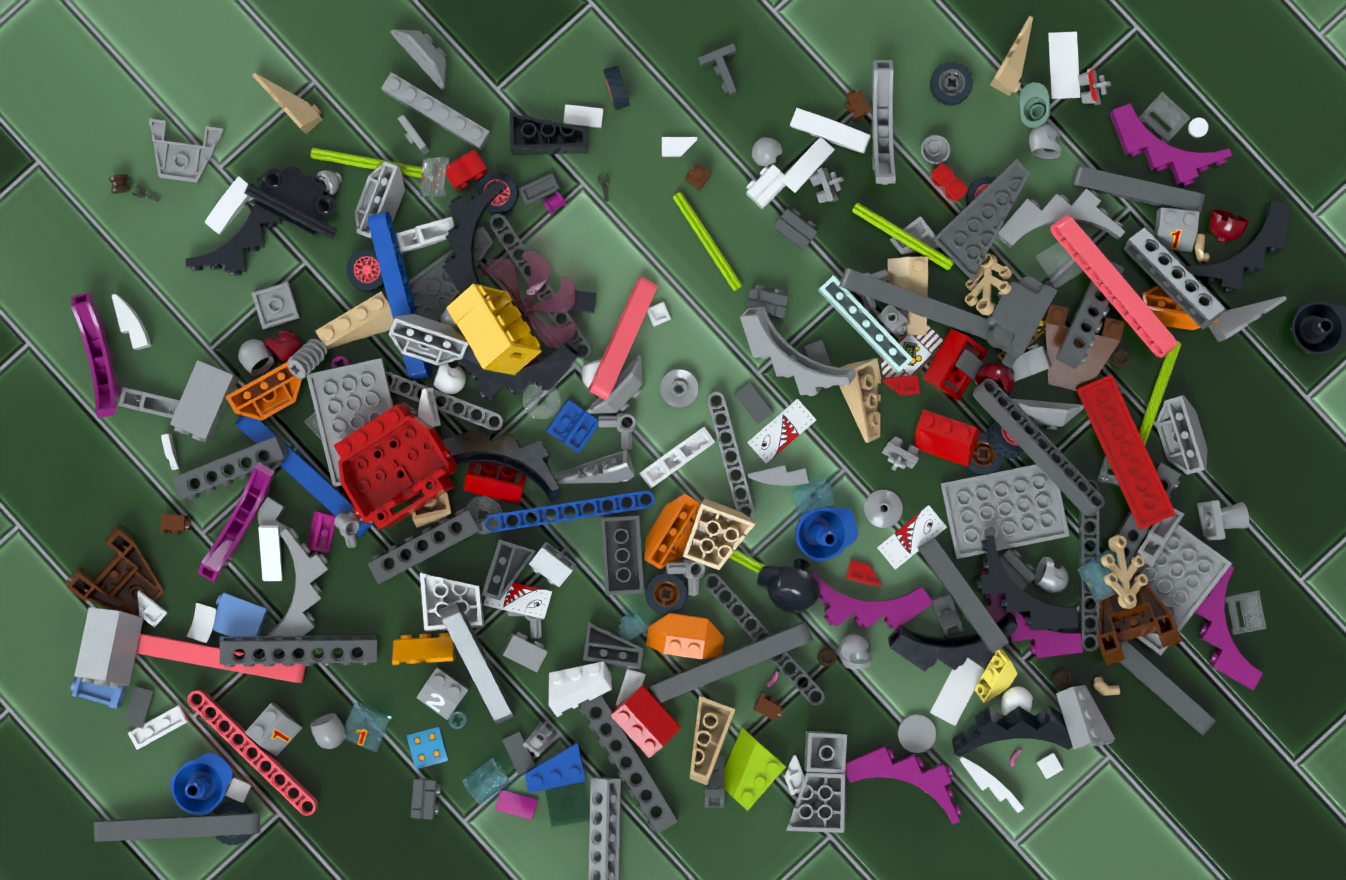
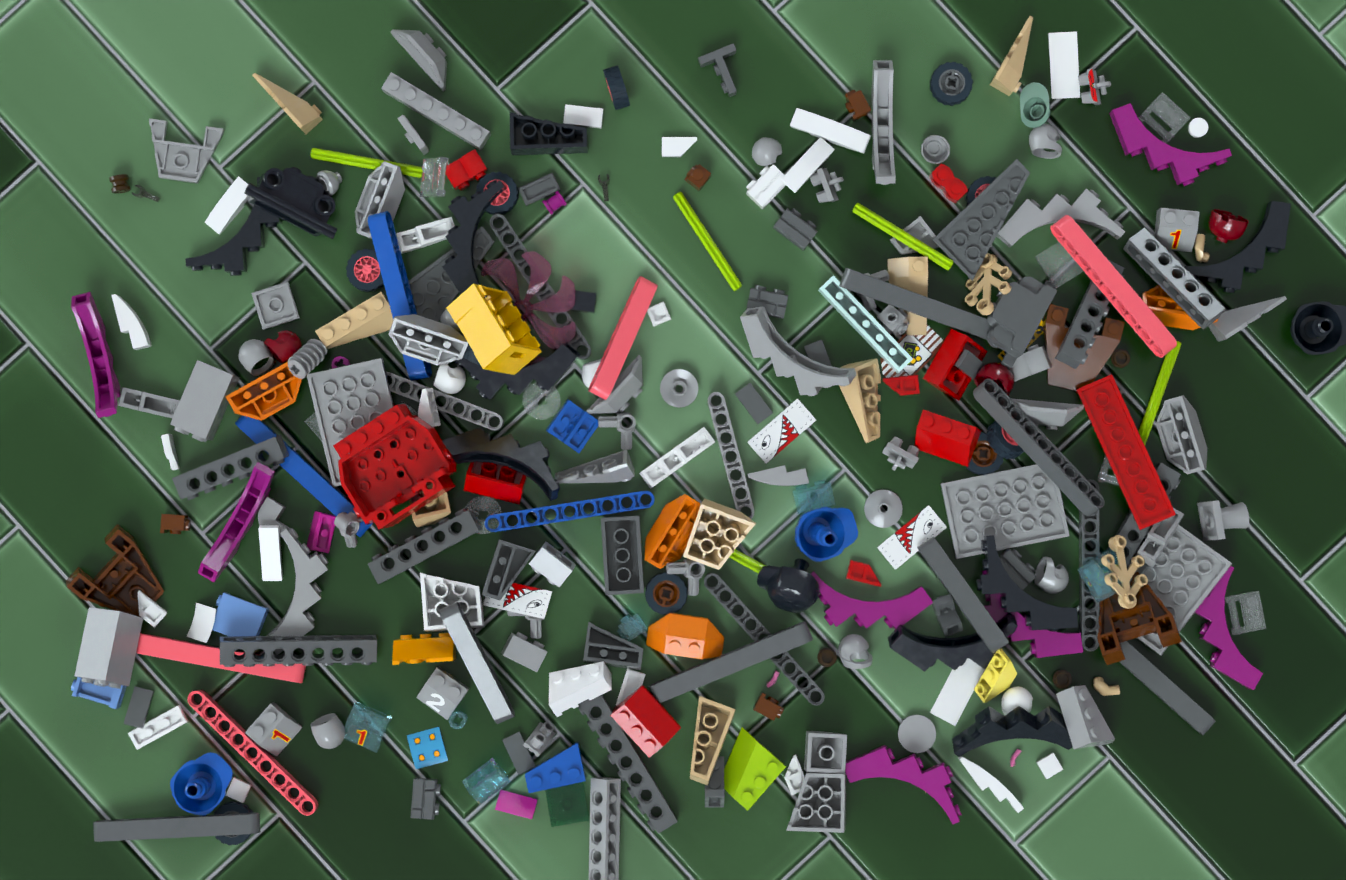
dark grey beam [1072,167,1205,215] -> none

